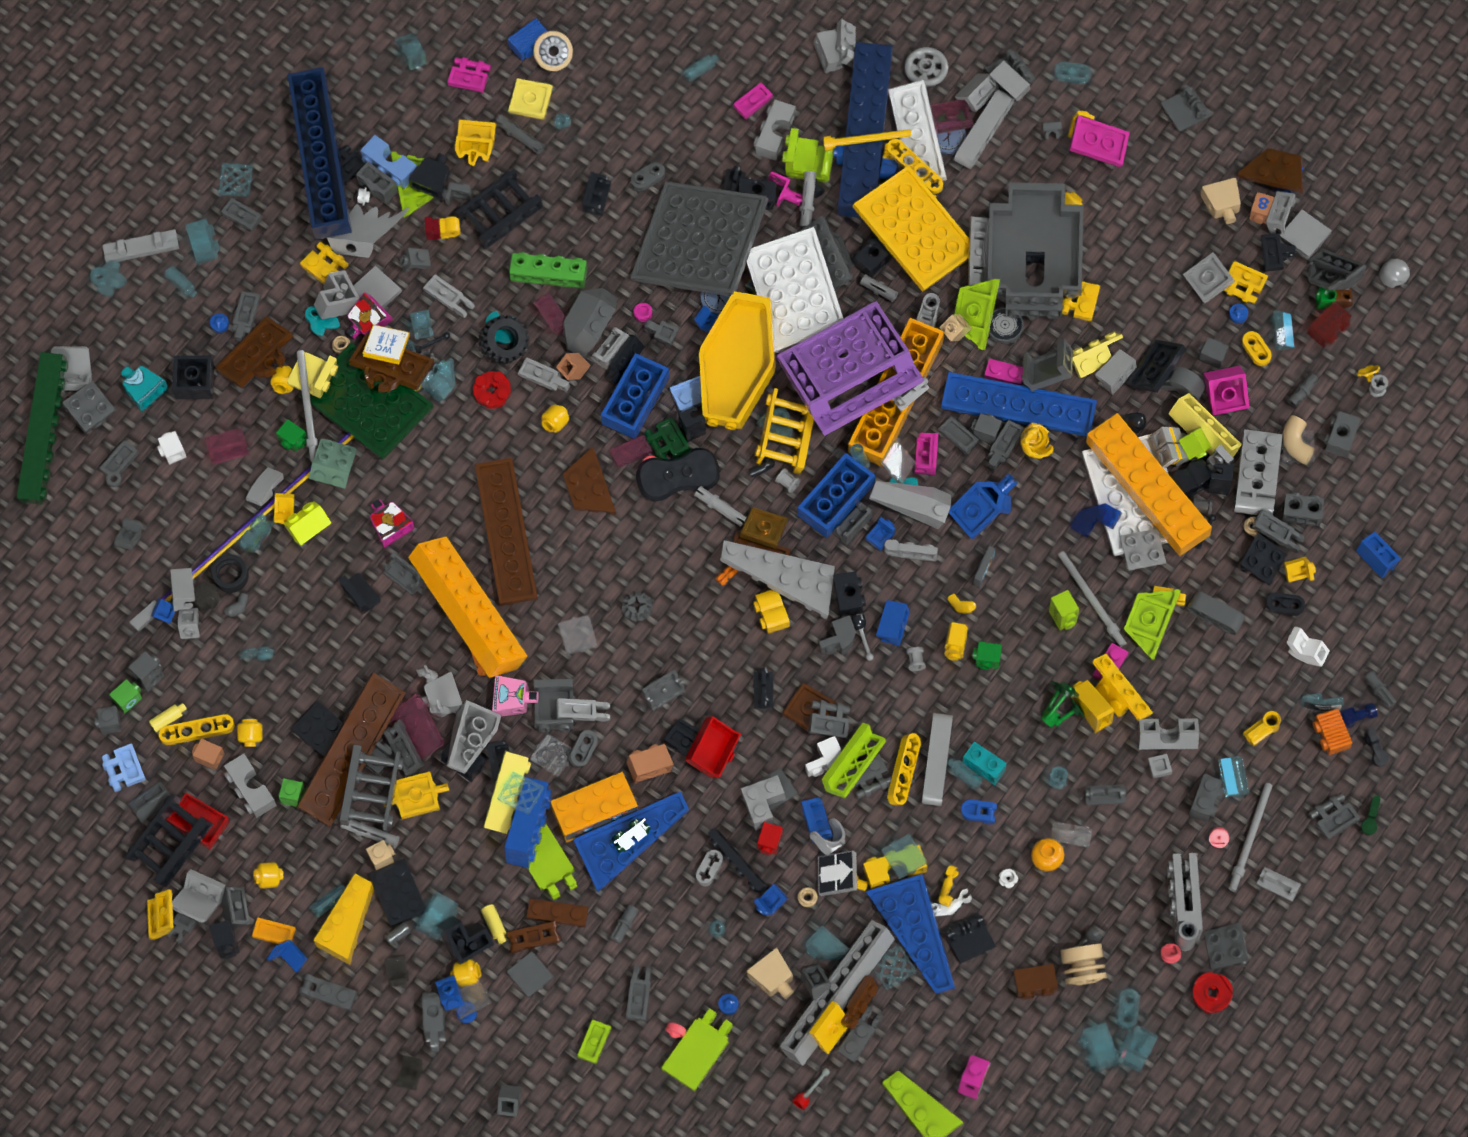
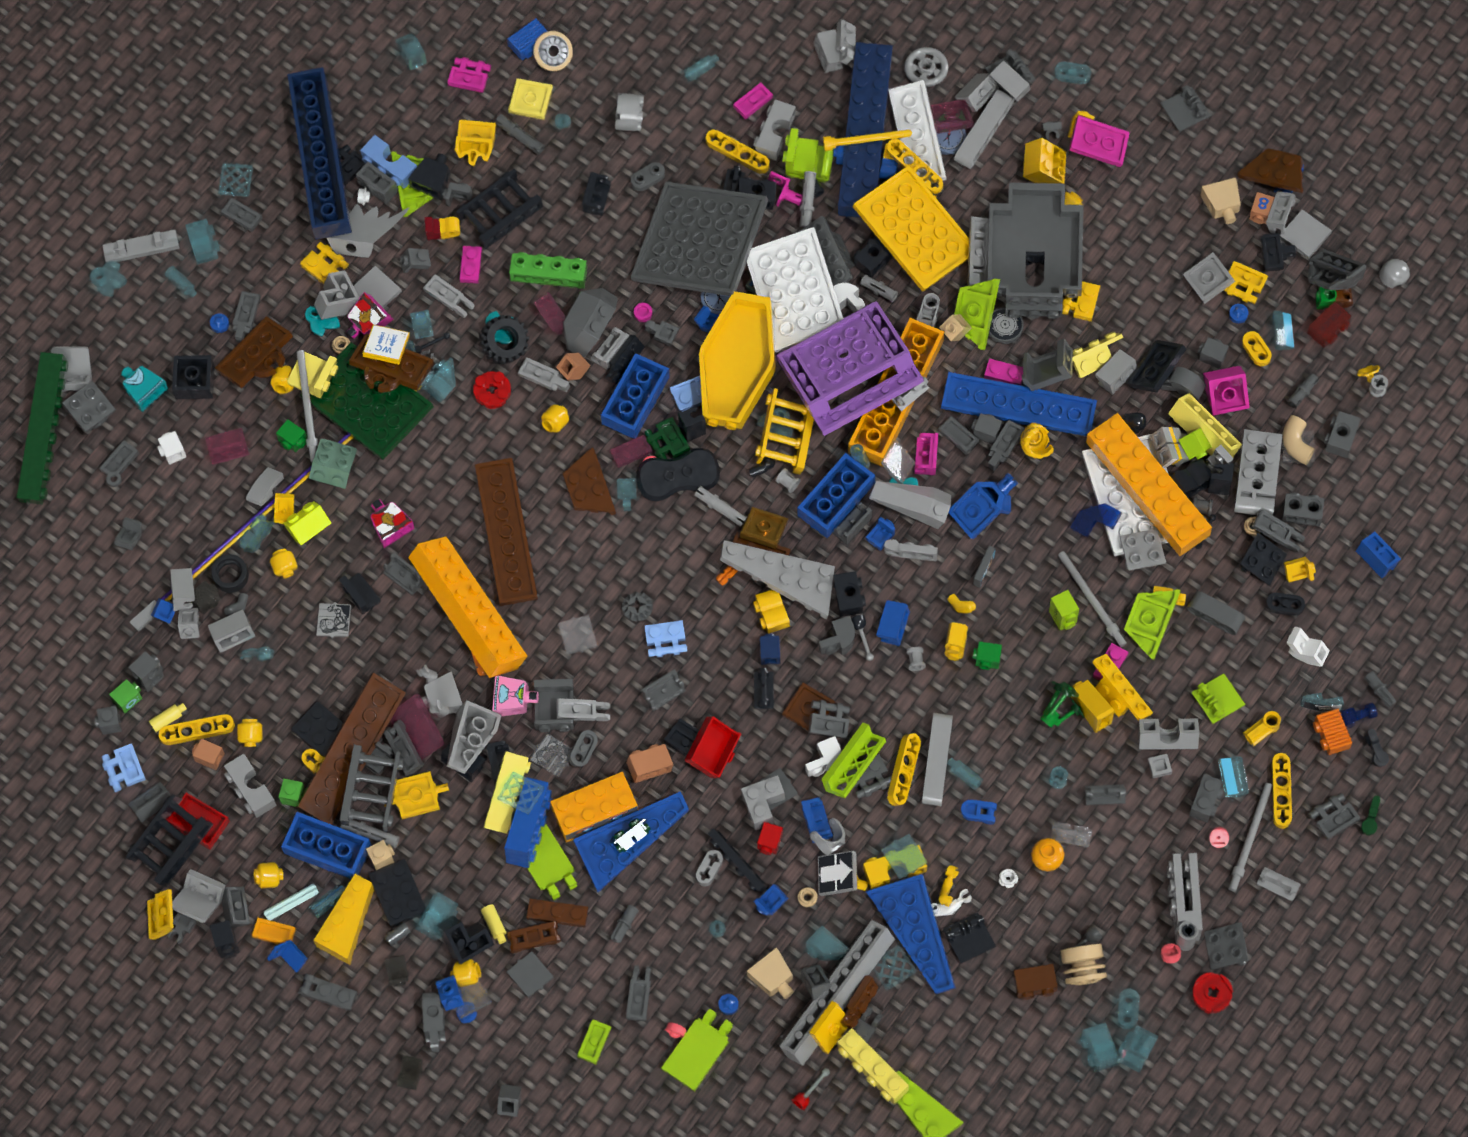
dark pink torso [958,1055,991,1100] -> none
teal brick [962,742,1007,786] -> none
none -> light grey brick [208,609,256,653]
none -> light aqua axle [264,884,319,921]
none -> yellow head [270,549,297,579]
none -> blue brick [281,812,371,879]
none -> yellow beam [301,749,324,774]
none -> piece [316,602,351,639]
none -> dark pink plate [460,246,482,284]
none -> light grey brick [615,93,644,131]
none -> clear light blue plate [617,478,637,511]
none -> light blue plate [645,620,687,658]
none -> yellow beam [706,130,769,174]
none -> dark blue brick [760,634,780,665]
none -> white brick [833,283,865,313]
none -> light yellow brick [838,1029,909,1104]
none -> yellow slope [1023,138,1066,184]
none -> lime hinge [1191,674,1245,724]
none -> yellow beam [1272,753,1292,829]

